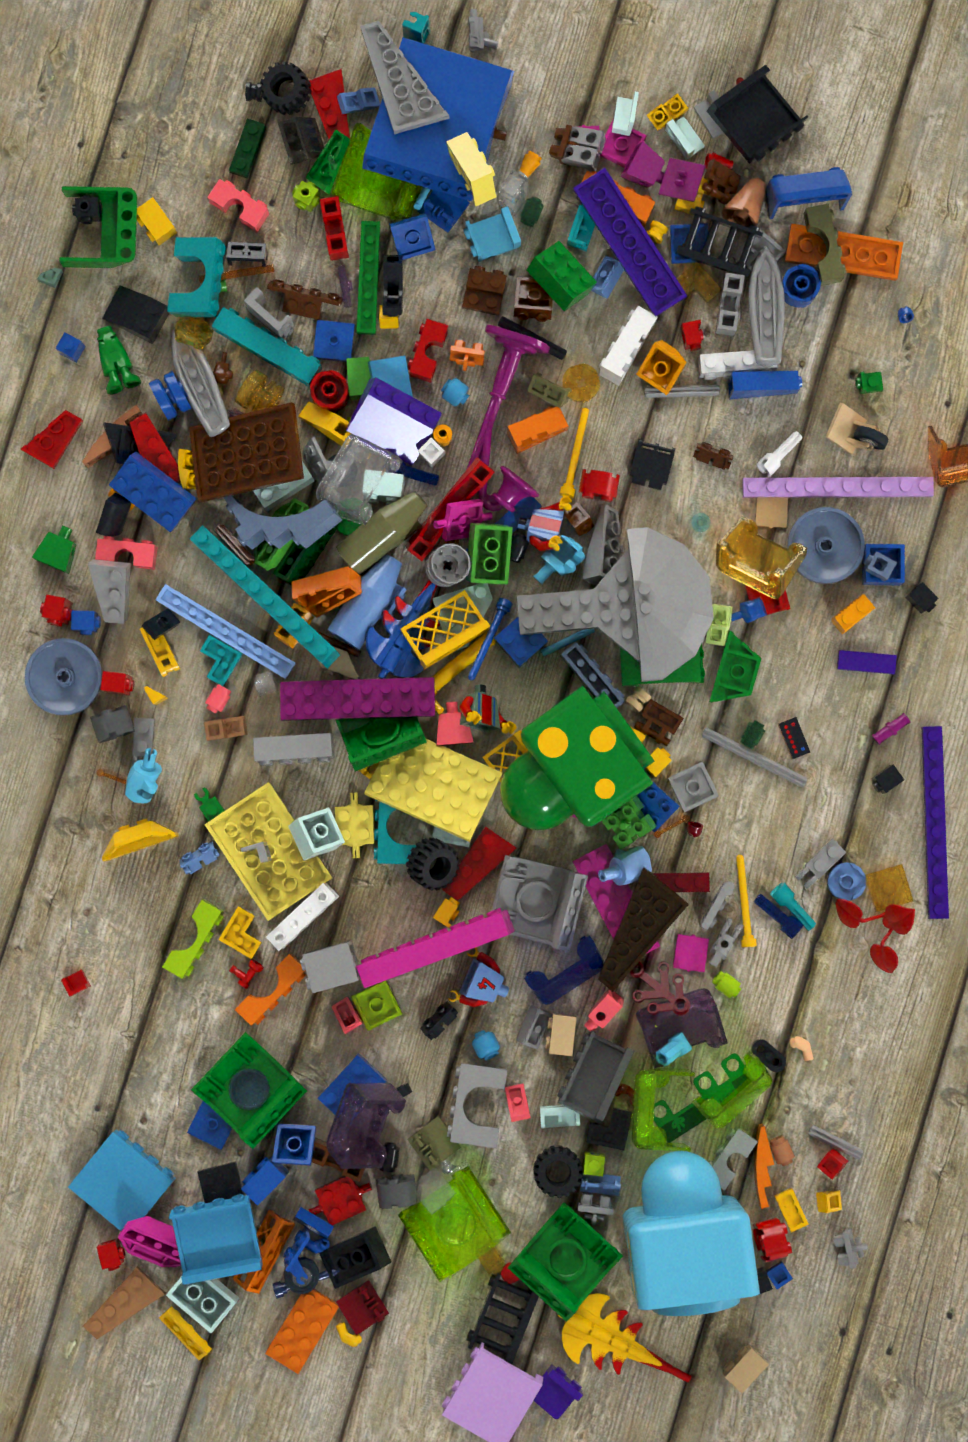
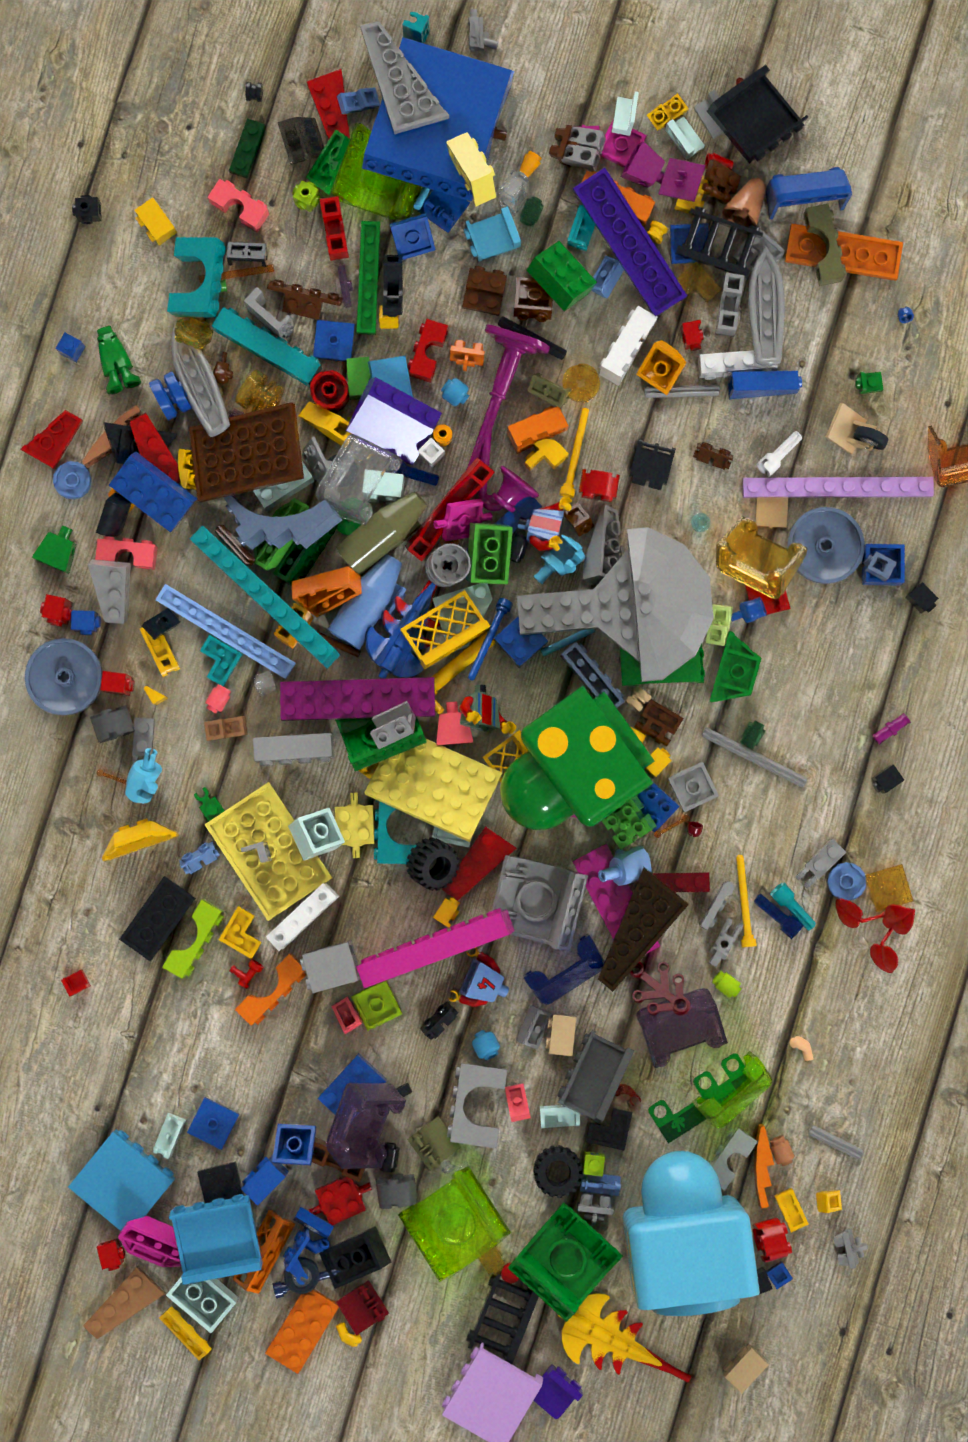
sand green tile [37,268,63,288] -> none
green windscreen [59,186,138,268] -> none
black slope [102,285,169,344] -> none
green panel [191,1032,307,1149] -> none
black tyre [260,61,311,115] -> none
dark tan slope [321,647,359,680] -> none
clear piece [416,1168,456,1215] -> none
coral torso [584,988,624,1032] -> none
clear neon green windscreen [632,1068,695,1152] -> none
medium azure piece [655,1032,693,1067] -> none
dark pink piece [673,934,709,972] -> none
black plate [751,1039,786,1072] -> none
black tile [778,717,810,759] -> none
blue brick [782,264,821,308] -> none
red brick [817,1148,849,1180] -> none
light orange brick [831,594,875,634] -> none
dark purple tile [837,650,897,675] -> none
dark purple plate [921,726,949,919] -> none
none -> medium blue tile [53,461,92,500]
none -> black plate [119,876,196,962]
none -> light aqua hinge [153,1113,186,1159]
none -> light grey panel [370,701,416,749]
none -> yellow brick [525,439,569,471]

